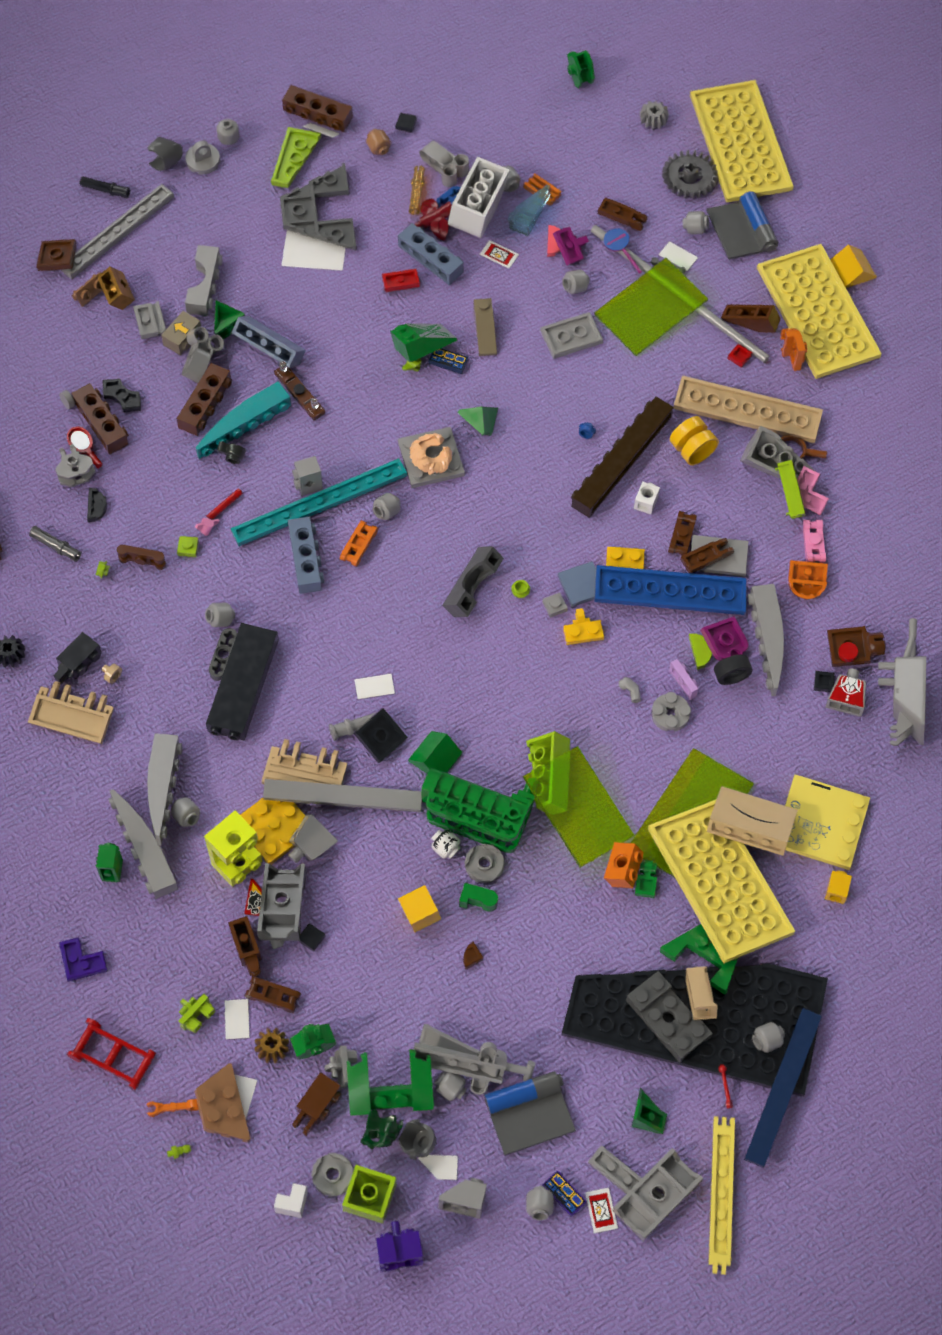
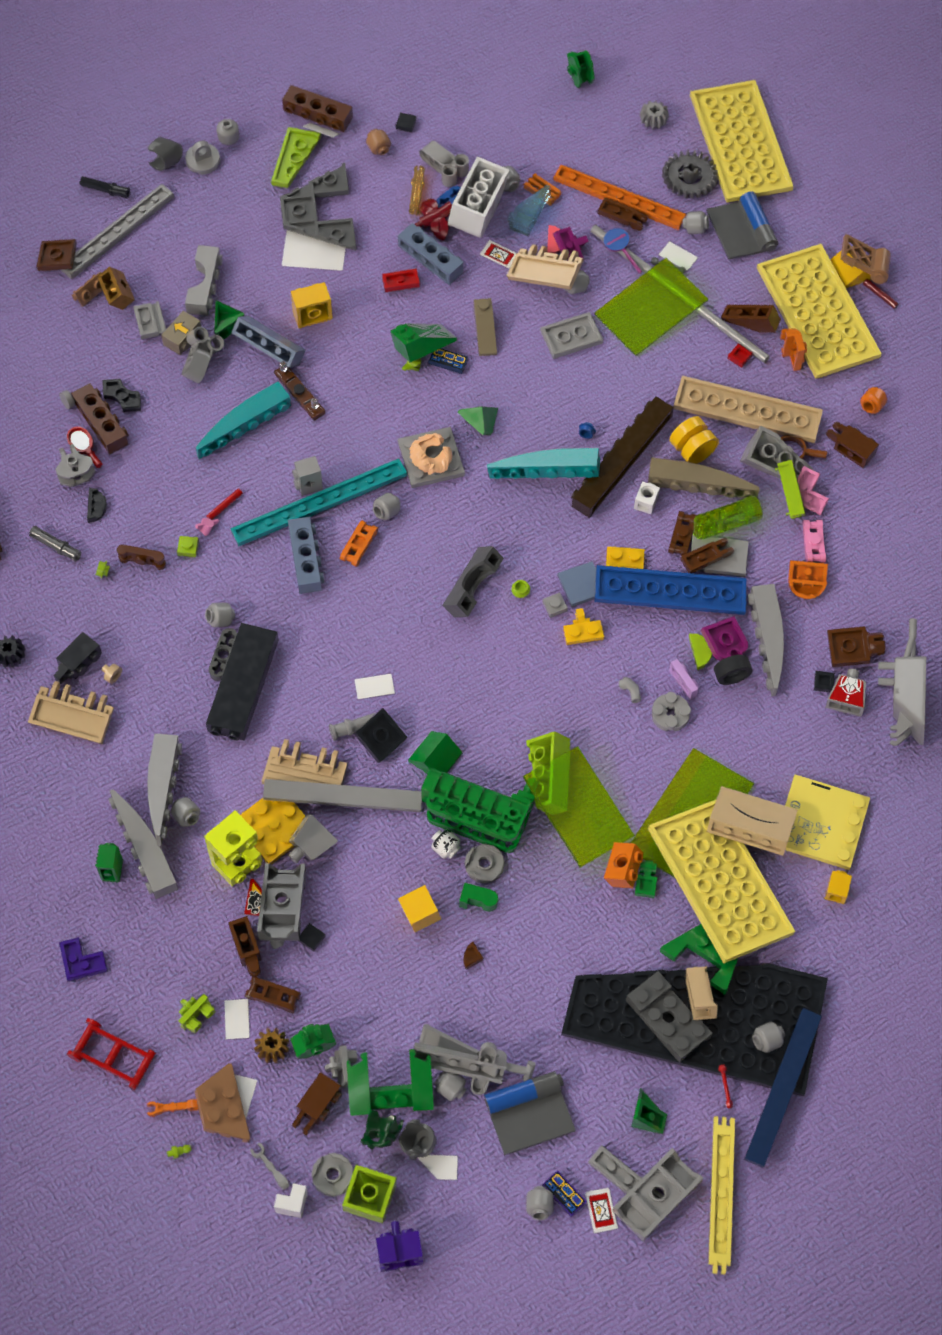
reddish brown brick [176,363,232,436] -> none
pearl dark grey piece [217,441,246,464] -> none
light grey slope [439,1178,487,1219] -> none
red tile [838,642,858,662] -> none
none -> light grey piece [250,1143,289,1190]
none -> yellow brick [290,282,333,329]
none -> teal slope [487,448,600,479]
none -> tan hinge [507,245,583,290]
none -> orange tile [553,165,686,230]
none -> dark tan slope [648,457,760,500]
none -> clear neon green beam [693,495,763,539]
none -> reddish brown hinge [826,421,879,468]
none -> medium nougat piece [840,234,891,284]
none -> orange head [860,387,887,414]
none -> dark red piece [863,279,899,309]

